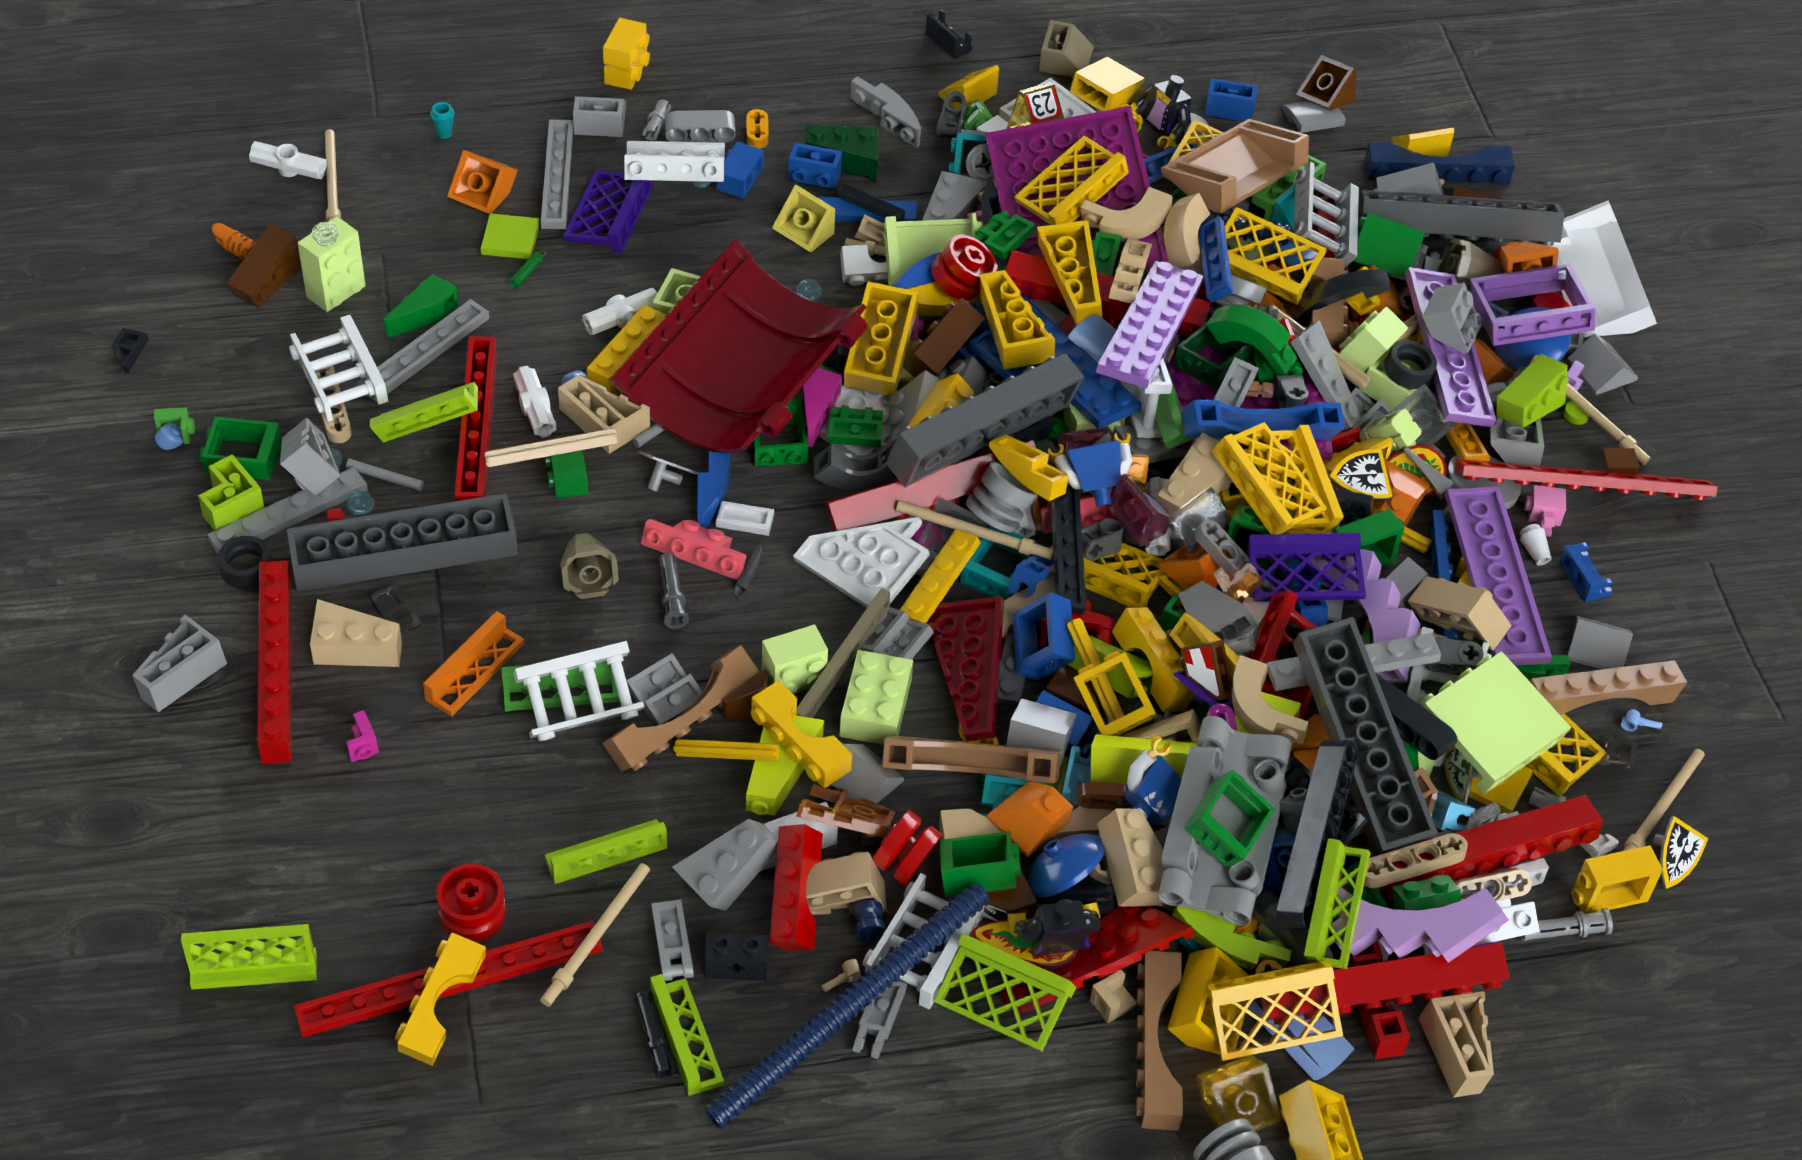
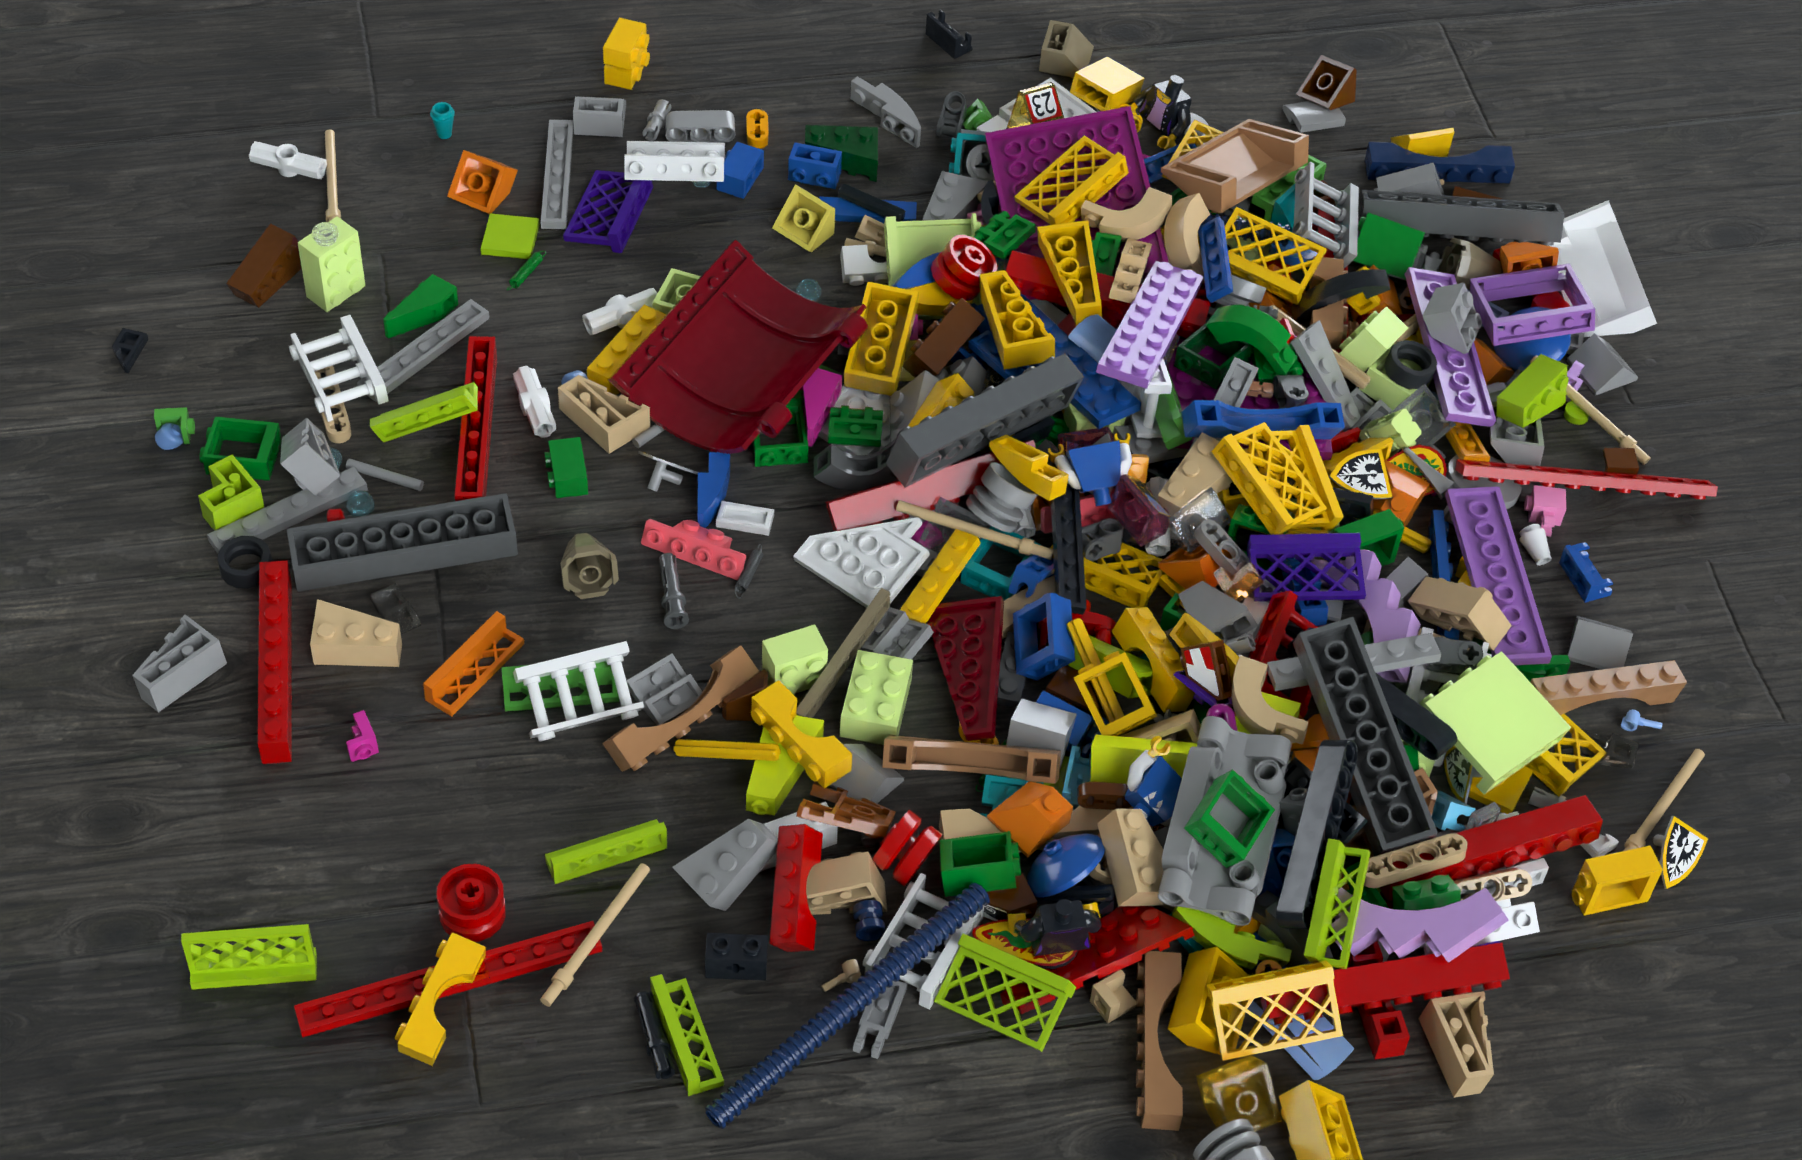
orange hinge [212,223,256,260] -> none
tan axle [484,428,618,467] -> none
light grey plate [651,899,694,981] -> none
yellow slope [938,65,999,109] -> none
blue slope [1205,78,1258,121] -> none
light grey pin [1520,908,1613,941] -> none

